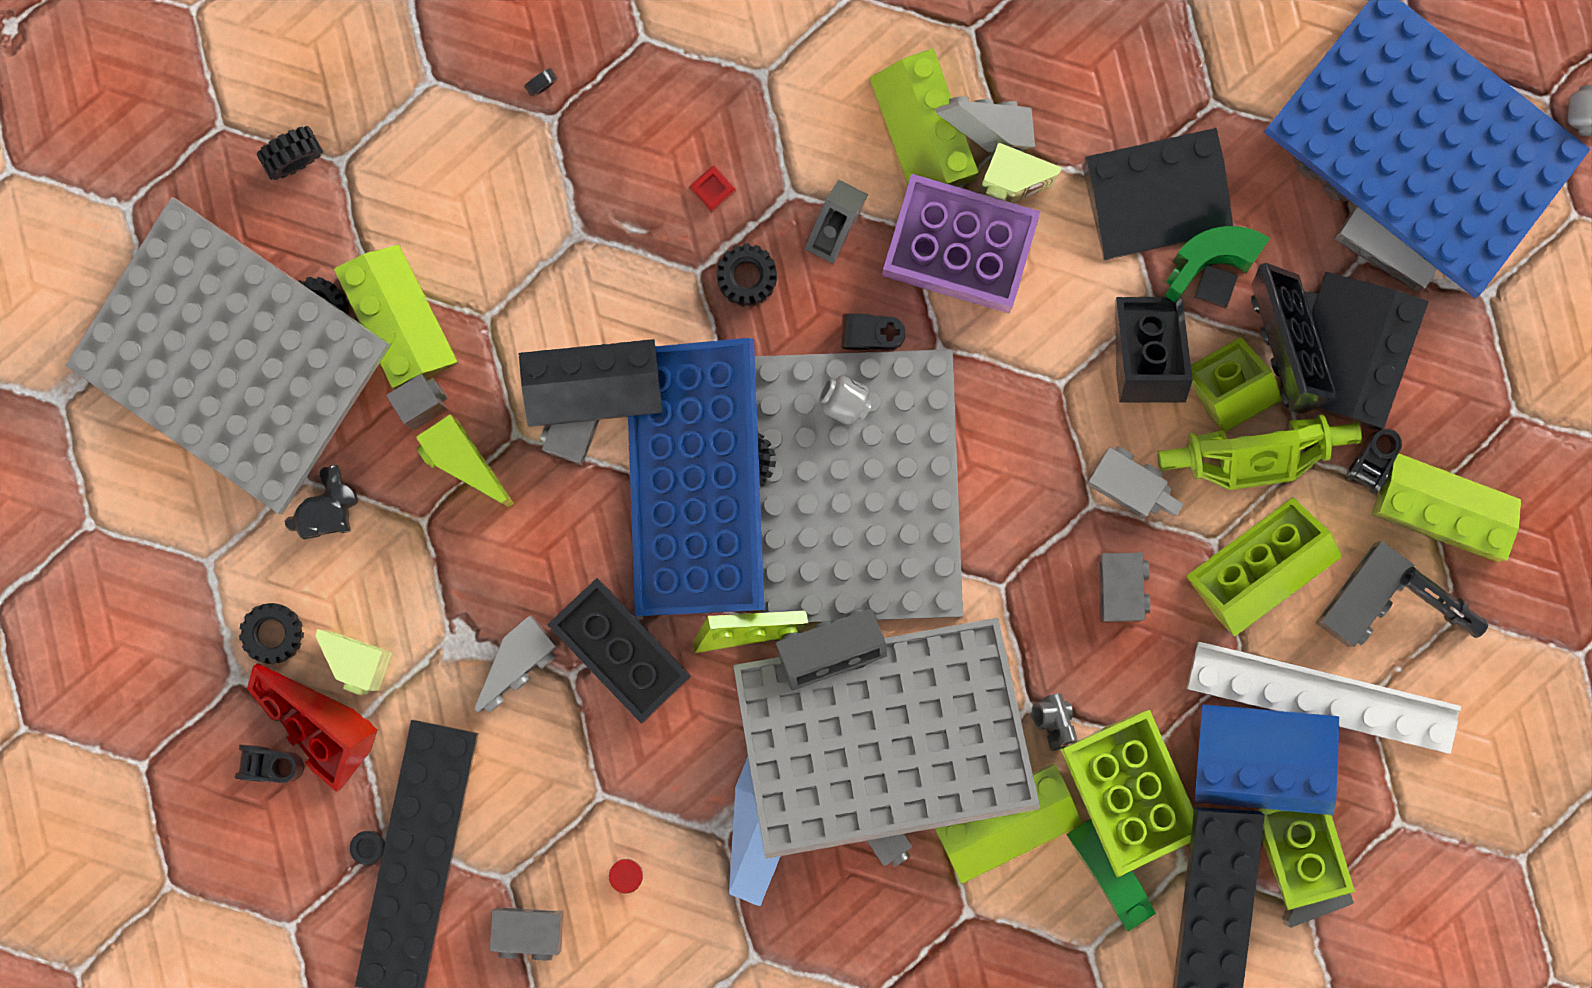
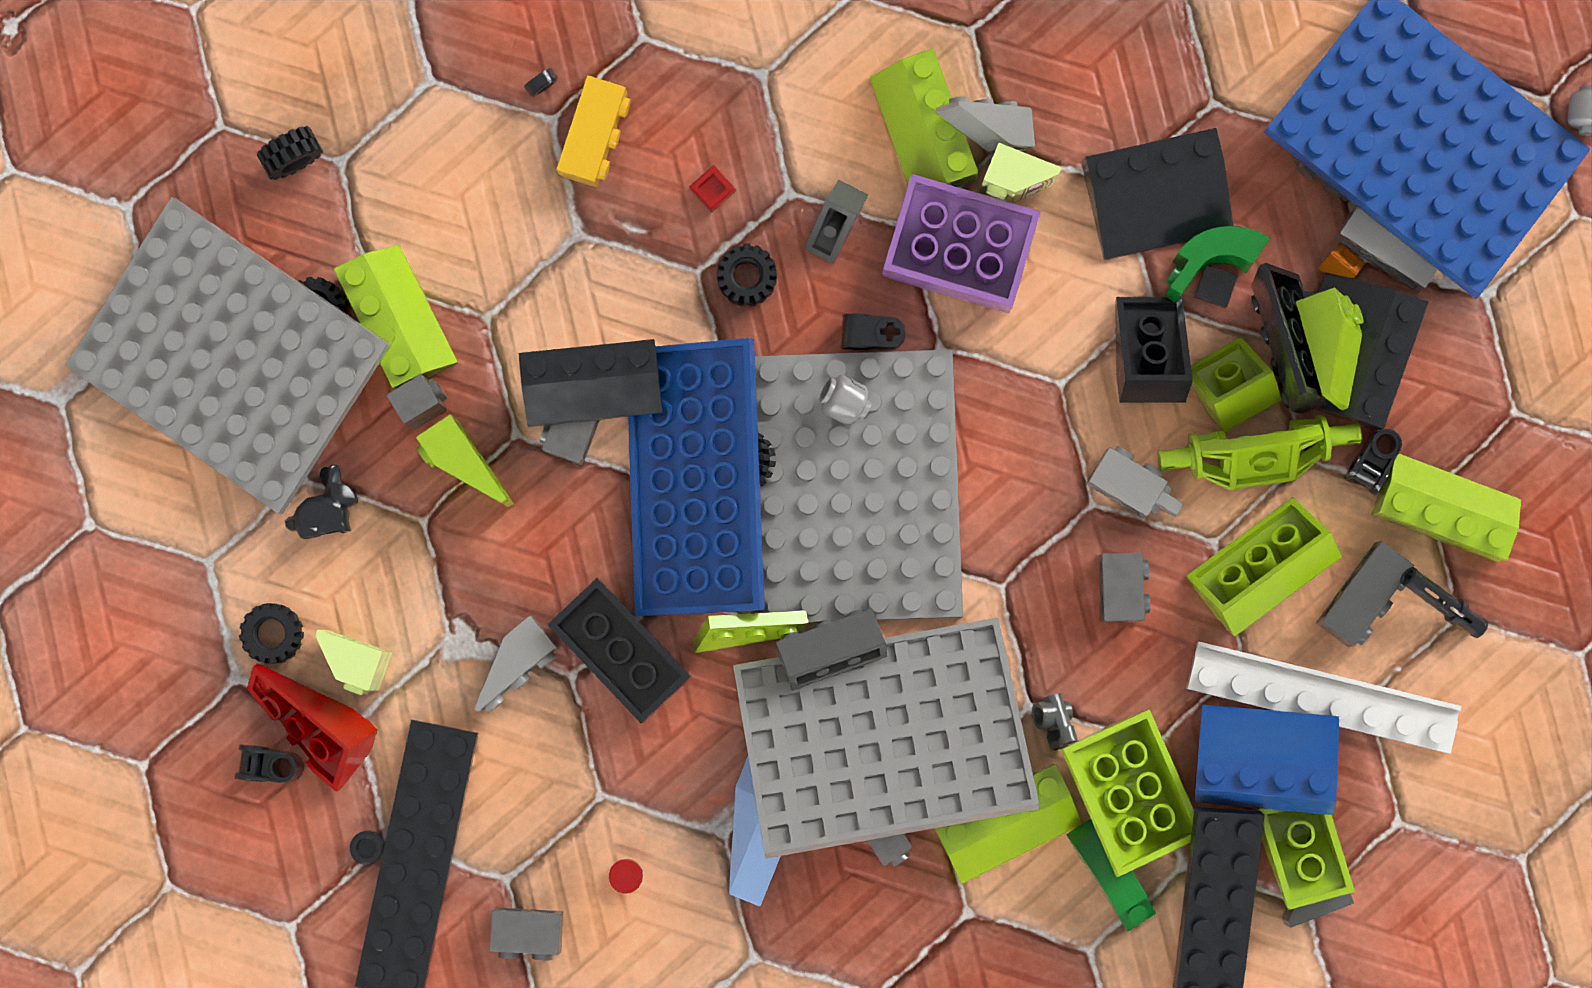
none -> yellow brick [556,75,631,188]
none -> lime slope [1296,287,1364,410]
none -> orange slope [1318,243,1365,279]

